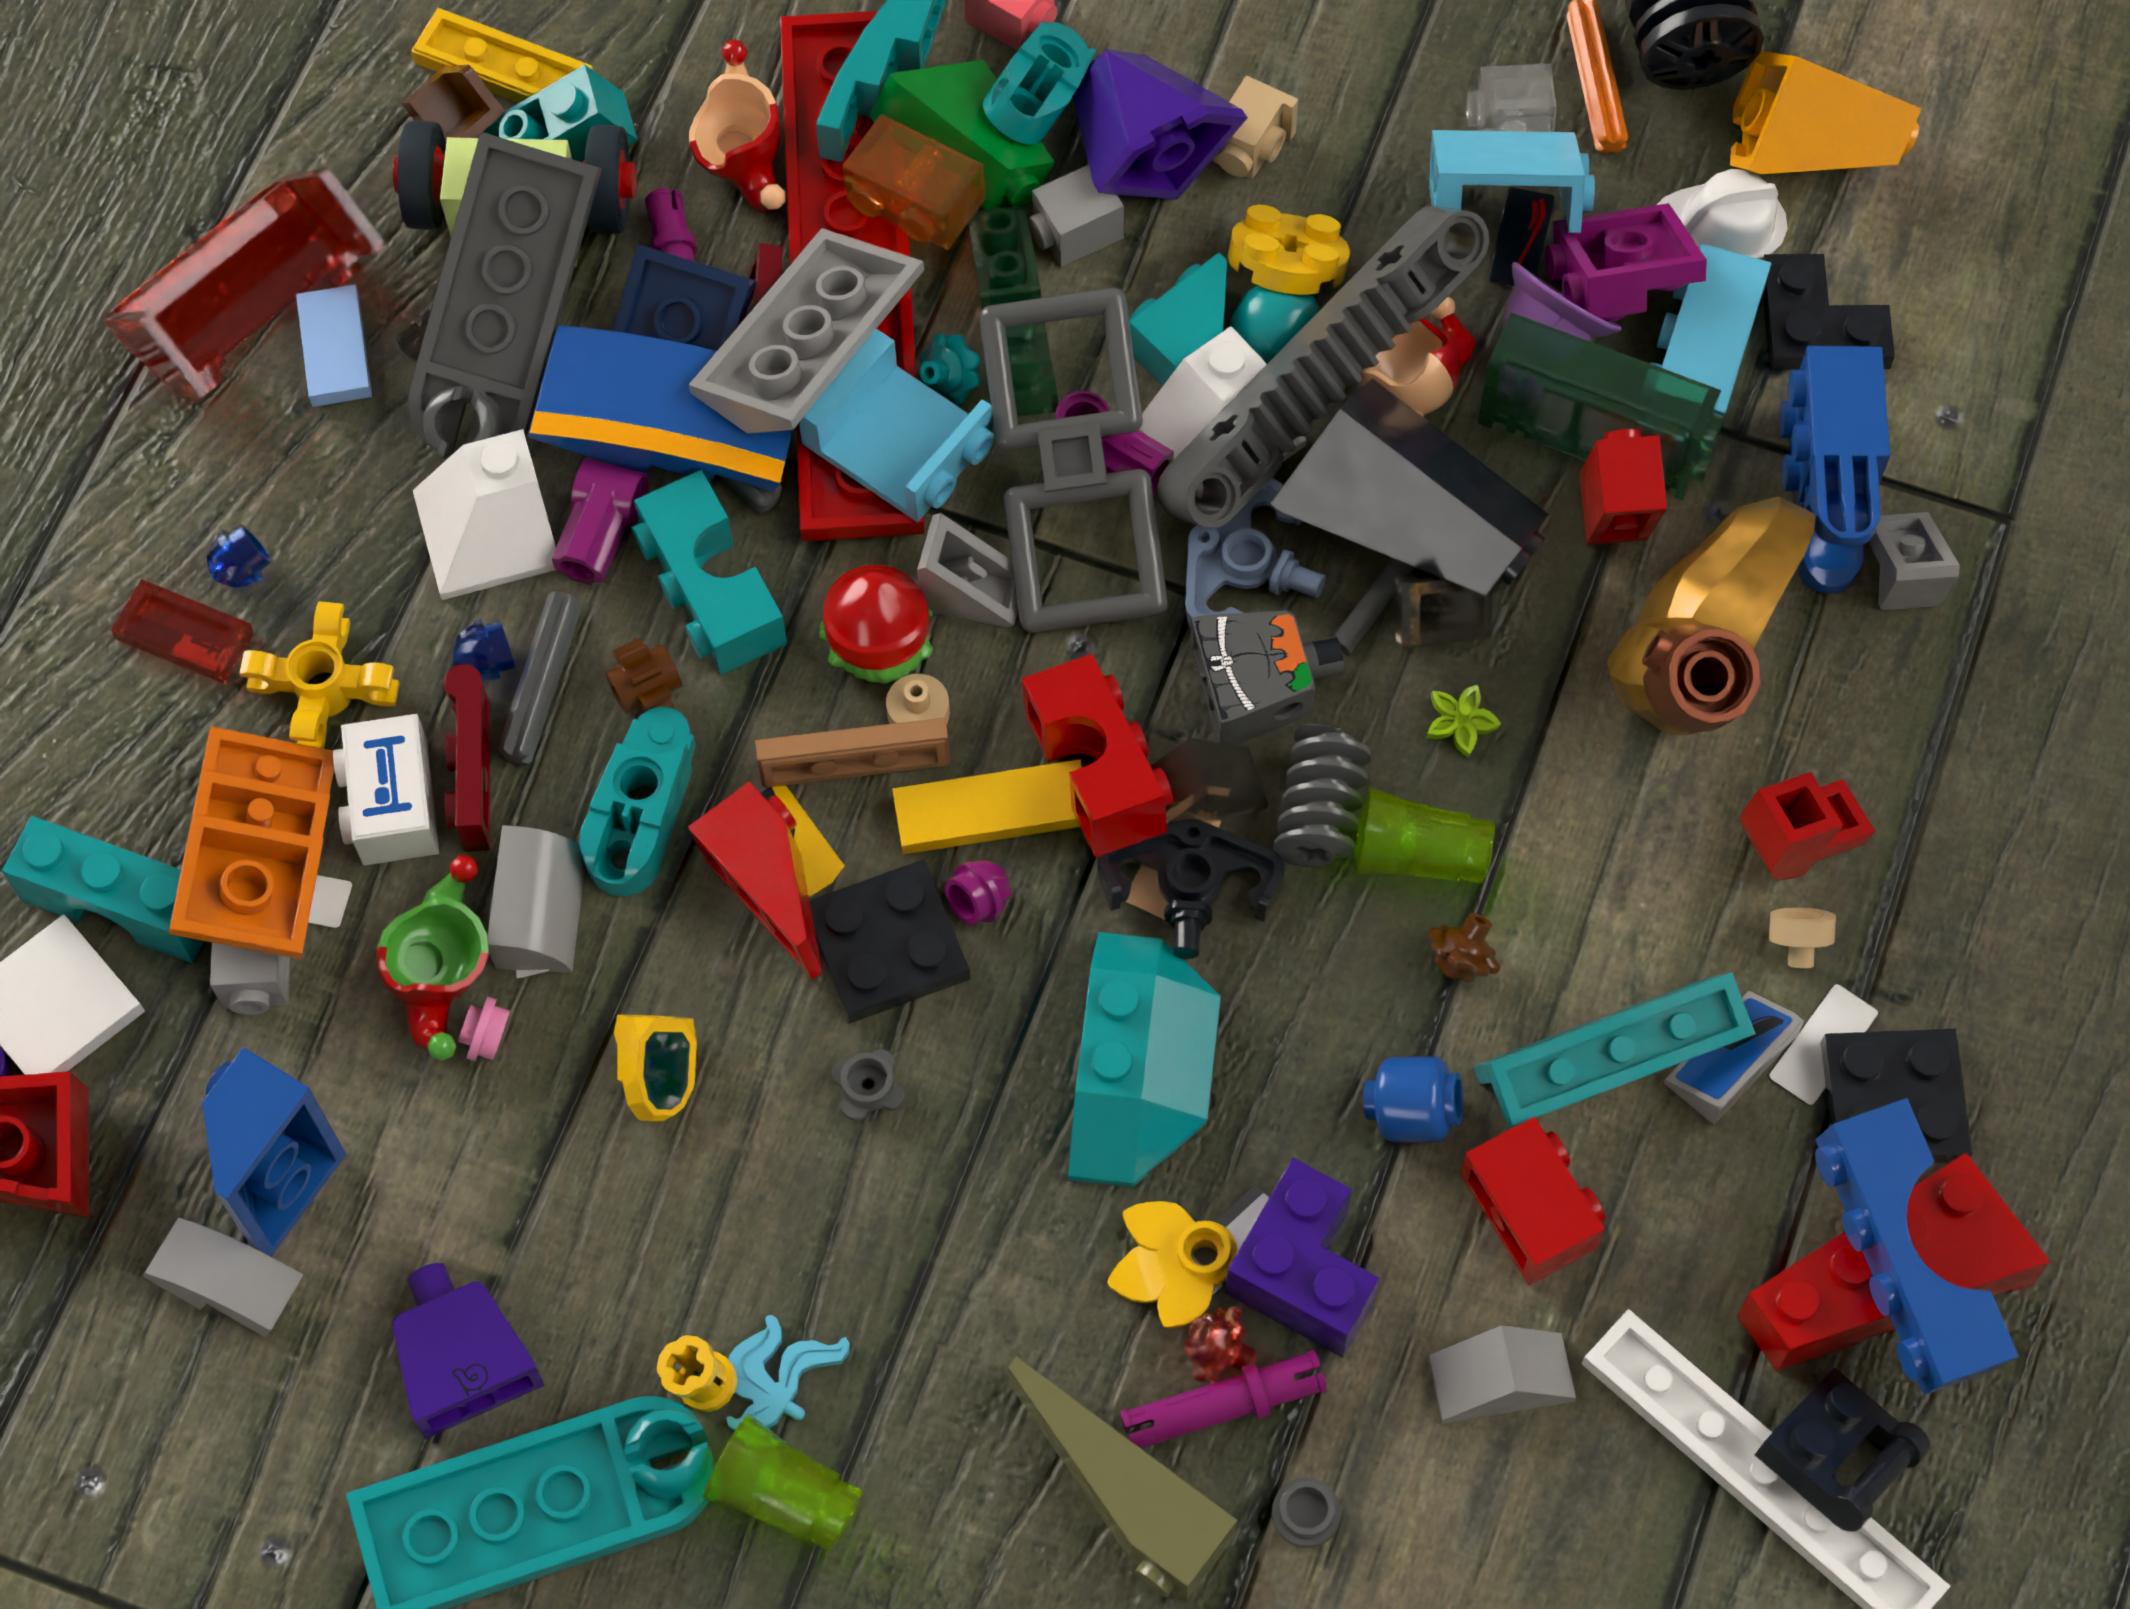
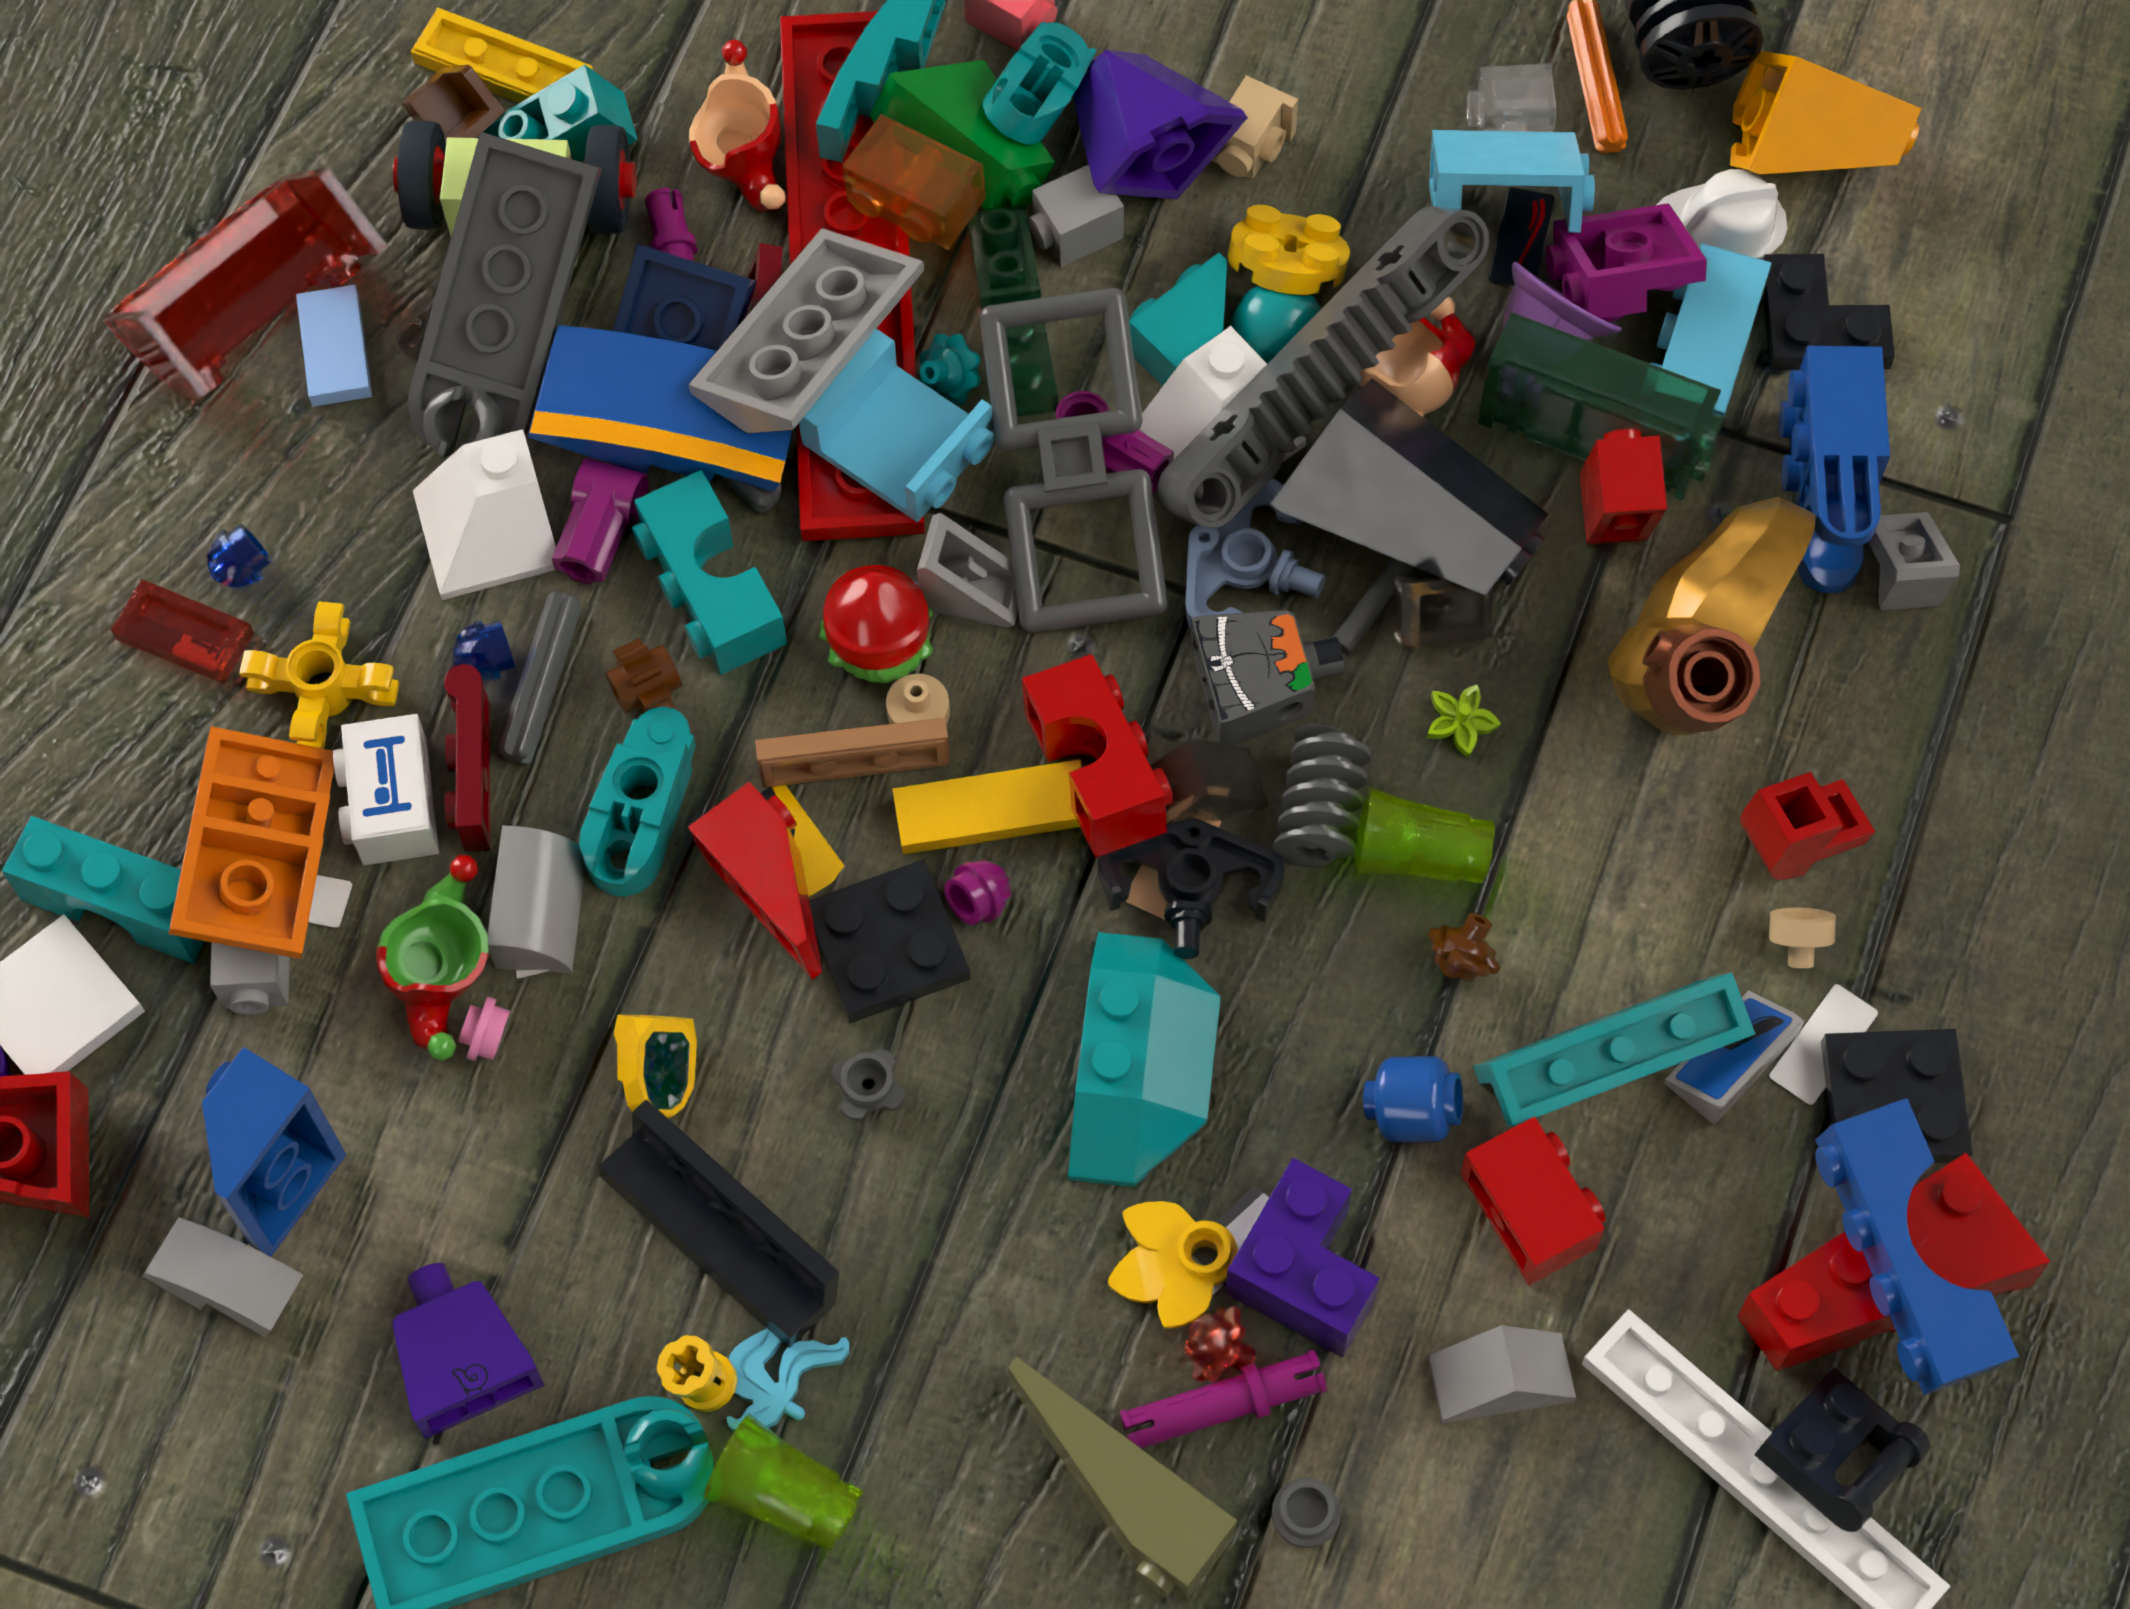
none -> black fence [599,1099,839,1348]

